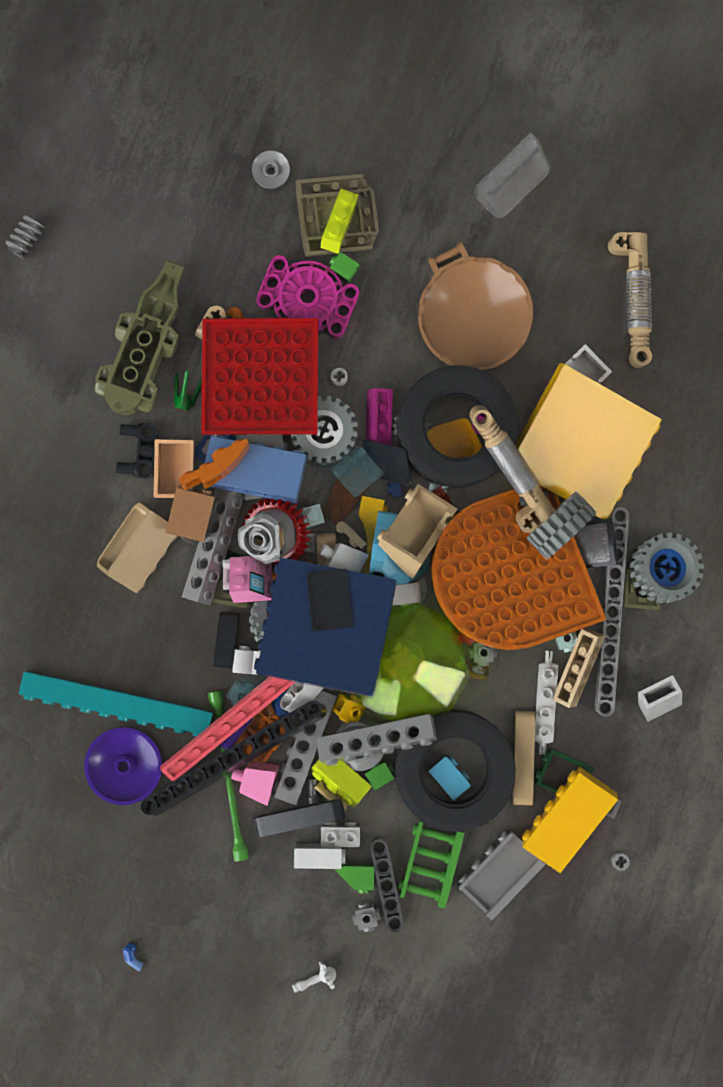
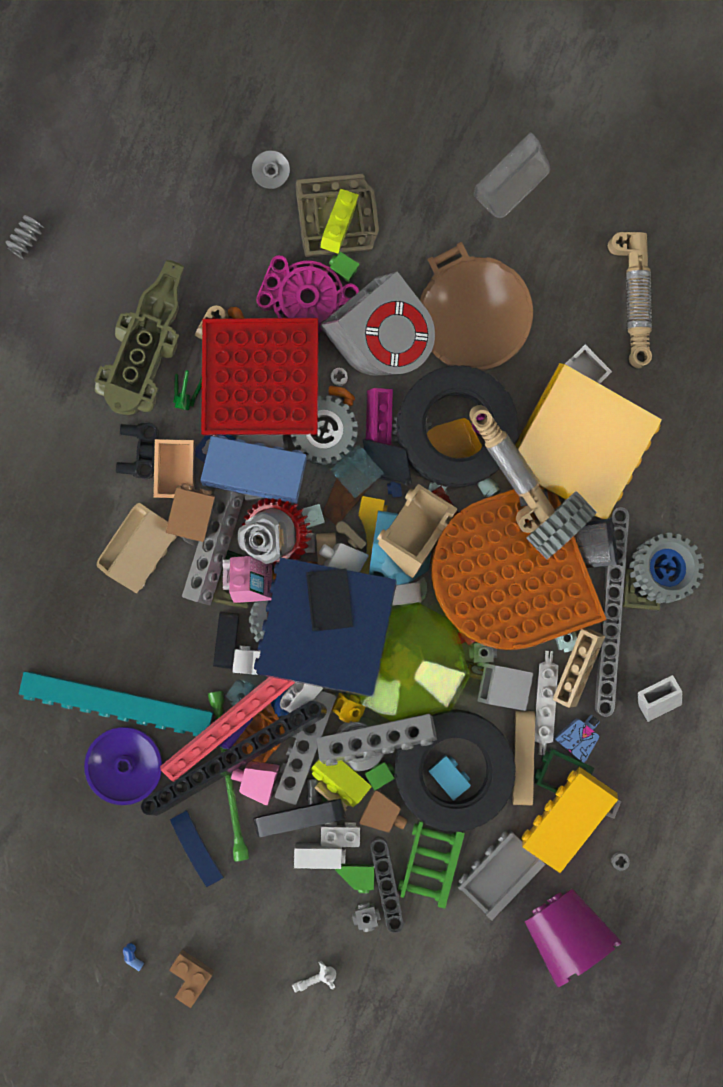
orange slope [179,438,250,491] -> none
none -> medium nougat brick [169,950,214,1008]
none -> dark blue slope [170,810,224,887]
none -> light grey brick [319,271,435,376]
none -> orange arm [328,385,355,407]
none -> medium nougat torso [359,789,408,832]
none -> light aqua cone [477,477,501,498]
none -> light grey brick [477,663,533,711]
none -> magenta cone [524,888,622,987]
none -> medium blue torso [554,715,600,763]

